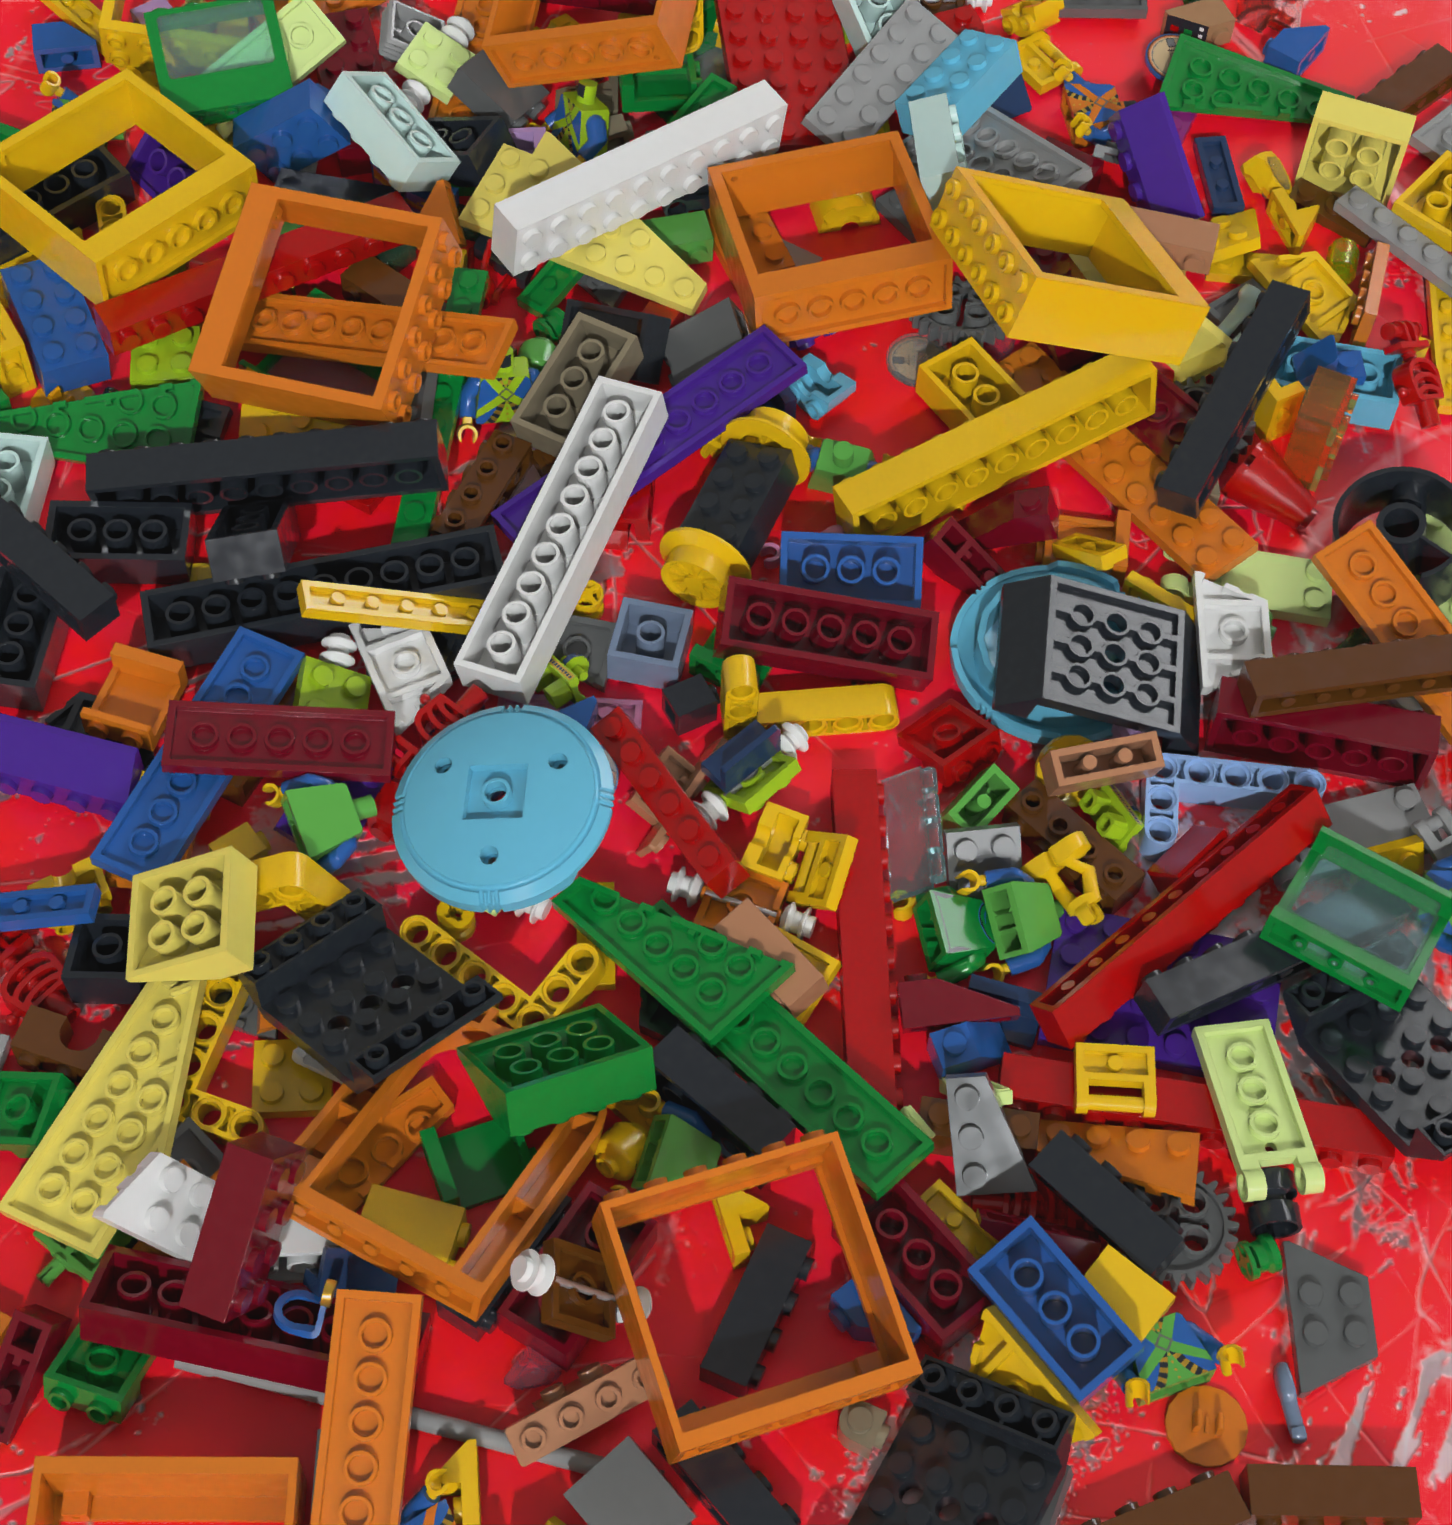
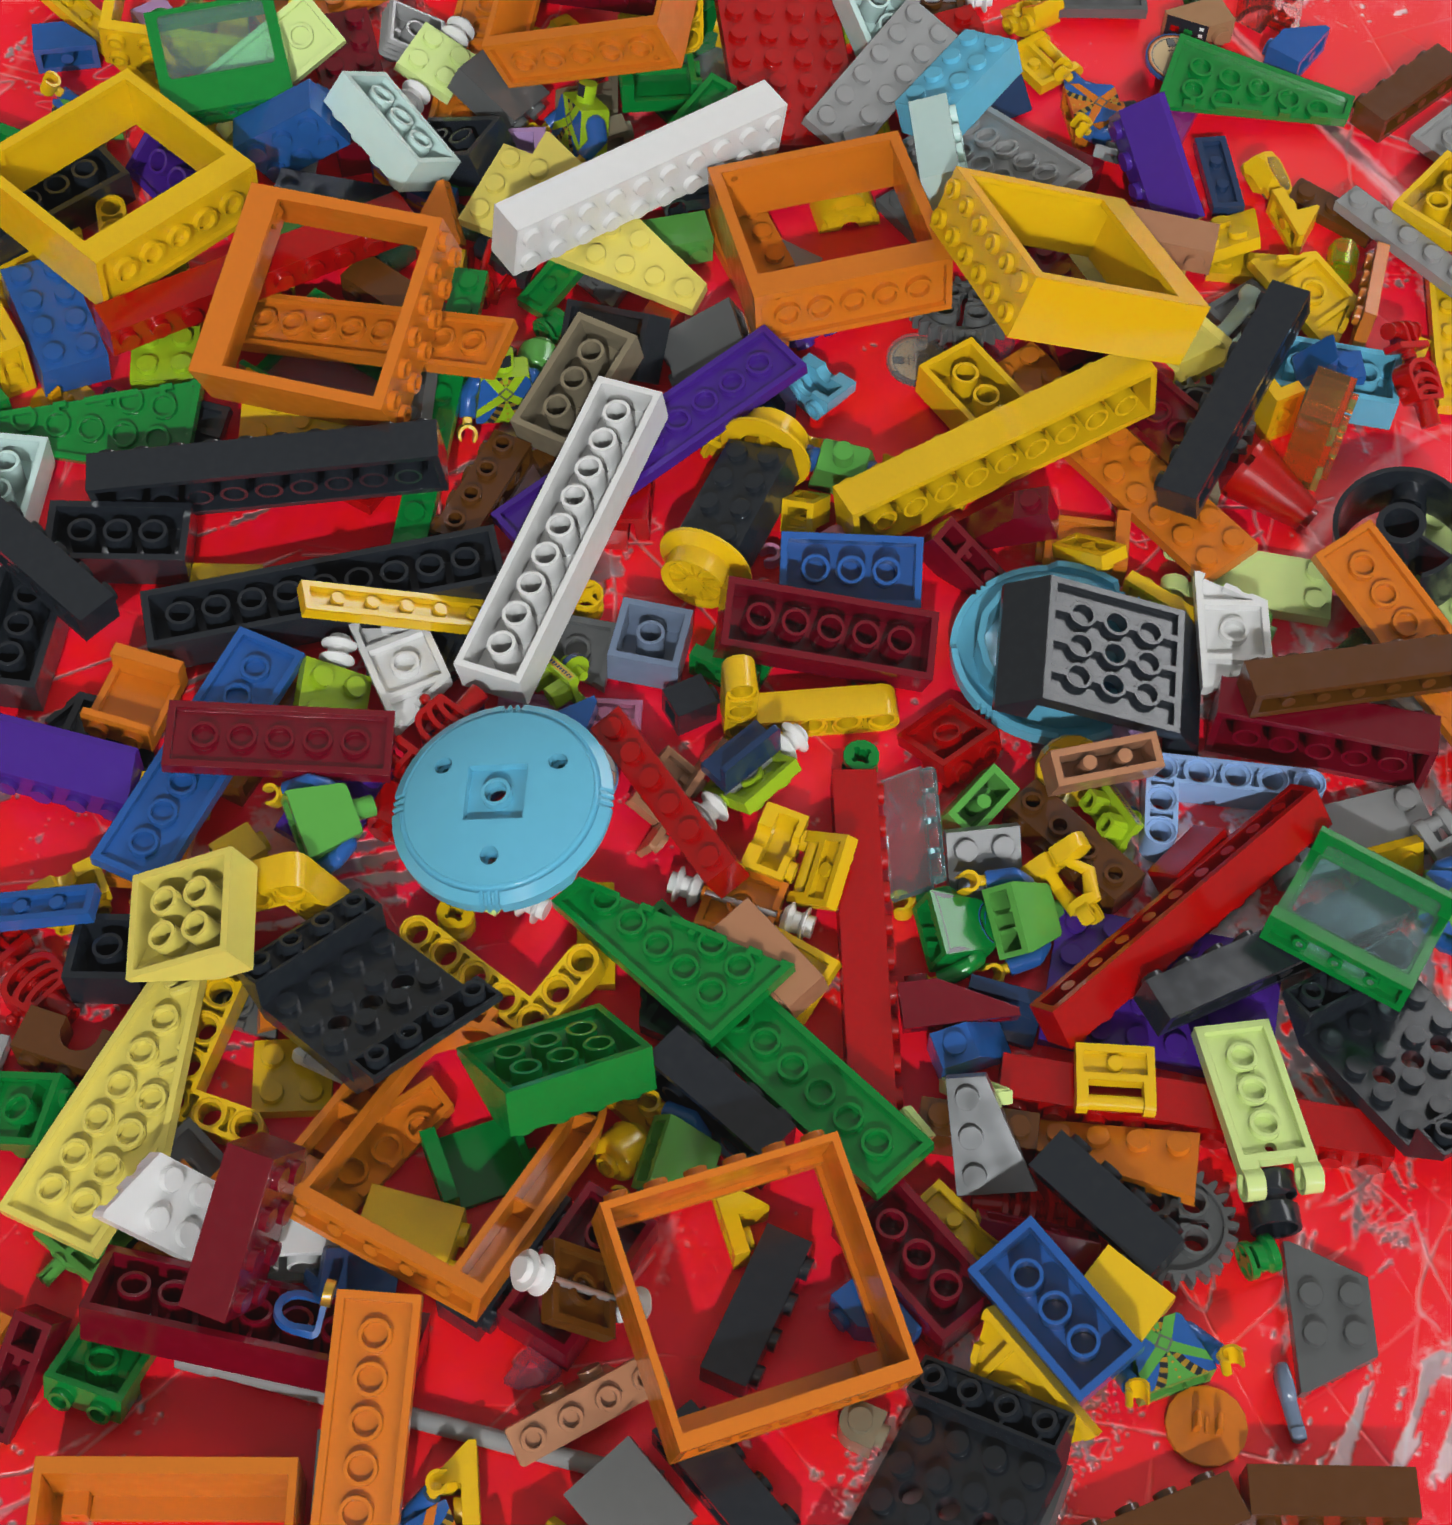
black brick [204,495,301,585] -> none
light yellow slope [1294,91,1417,207] -> none
none -> yellow brick [780,489,831,532]
none -> green wheel [842,740,879,772]

